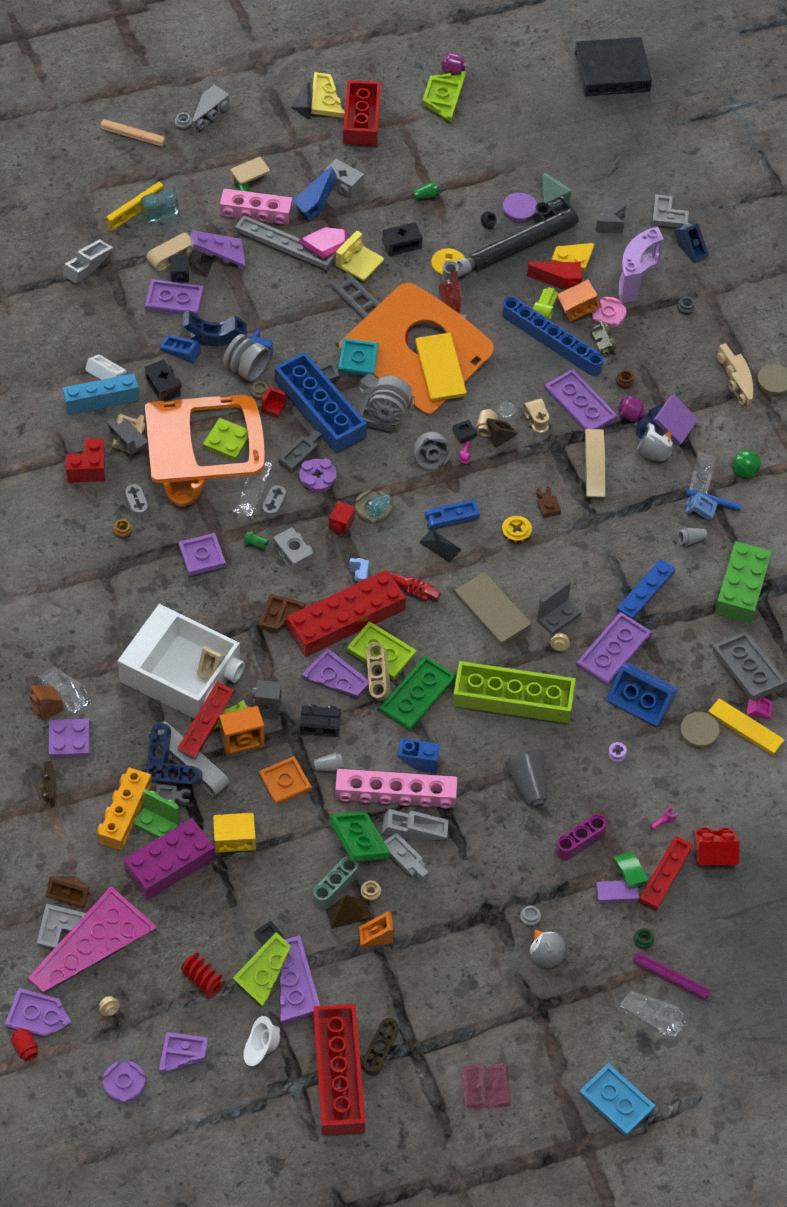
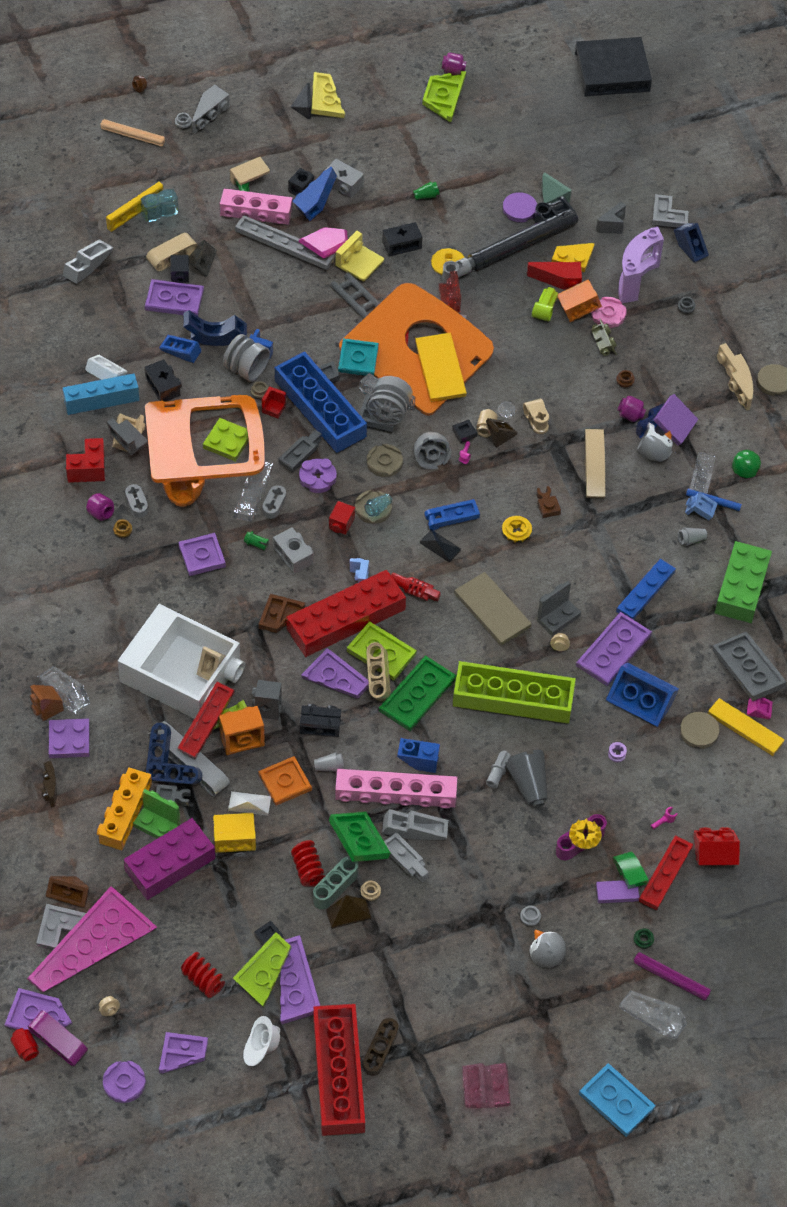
medium lavender wing [190,230,246,270] -> none
red brick [343,80,381,146] -> none
orange slope [358,911,393,947] -> none
black plate [481,211,497,228] -> none
blue beam [502,297,604,376] -> none
medium lavender tile [544,369,618,431] -> none
none -> magenta beam [27,1010,88,1067]
none -> magenta head [86,493,114,521]
none -> reddish brown plate [132,75,147,93]
none -> white slope [228,792,271,816]
none -> black brick [288,168,314,196]
none -> red piece [291,840,325,887]
none -> dark tan tile [366,444,403,477]
none -> light grey axle [486,751,511,788]
none -> yellow gear [569,818,602,849]

